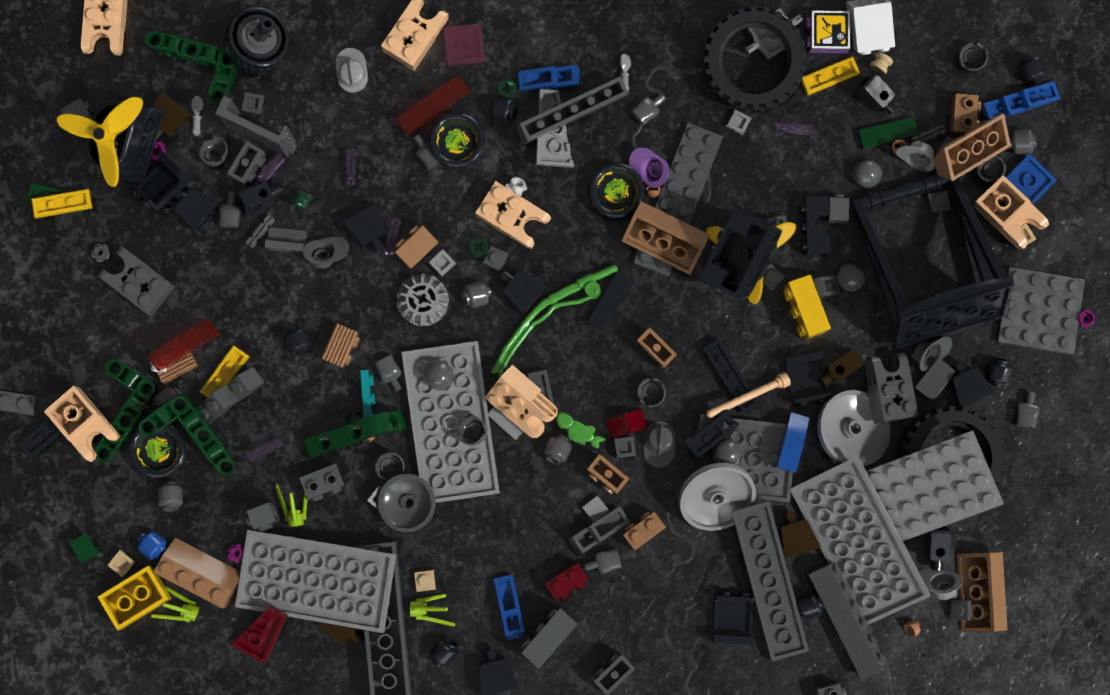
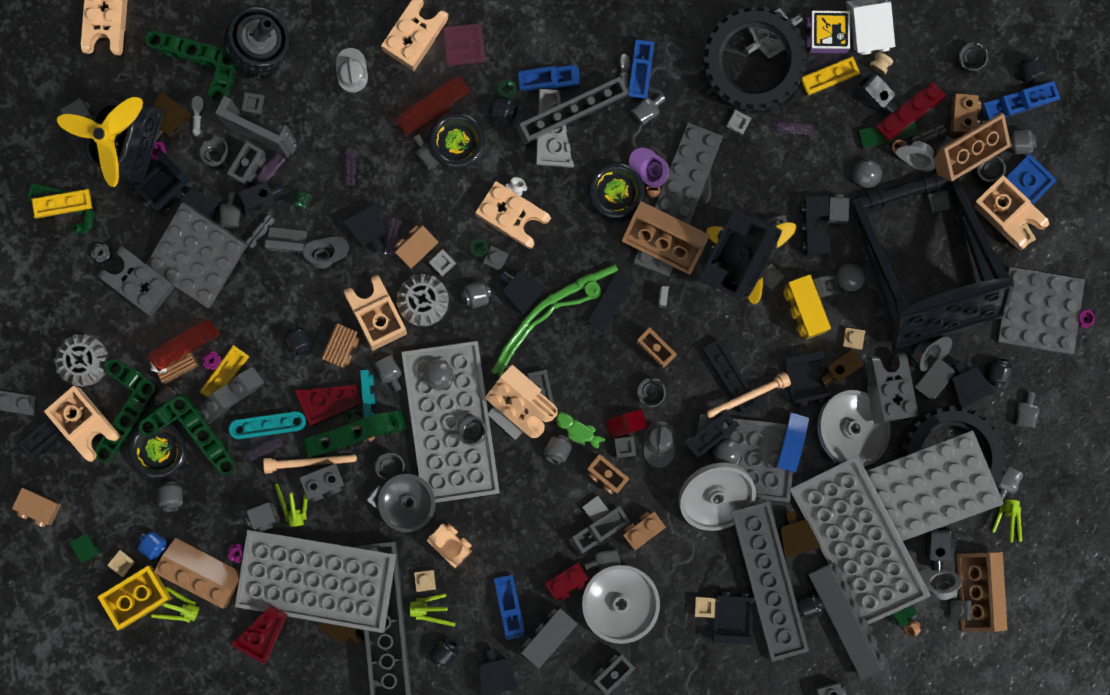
none -> medium nougat brick [12,488,61,527]
none -> light grey gear [54,334,109,387]
none -> dark green arm [72,210,95,235]
none -> flat silver plate [146,202,248,308]
none -> magenta plate [202,351,221,370]
none -> teal plate [229,412,307,439]
none -> light nougat piece [264,454,357,474]
none -> dark red wing [295,385,363,426]
none -> light nougat brick [344,275,407,351]
none -> light nougat brick [427,524,472,568]
none -> light grey dish [582,565,660,644]
none -> blue slope [628,40,654,99]
none -> light grey tile [658,286,669,308]
none -> tan plate [695,597,715,618]
none -> tan plate [842,327,865,350]
none -> dark red plate [876,82,946,142]
none -> dark green panel [891,605,917,628]
none -> lime plant [992,499,1022,543]
none -> dark grey piece [997,465,1024,500]

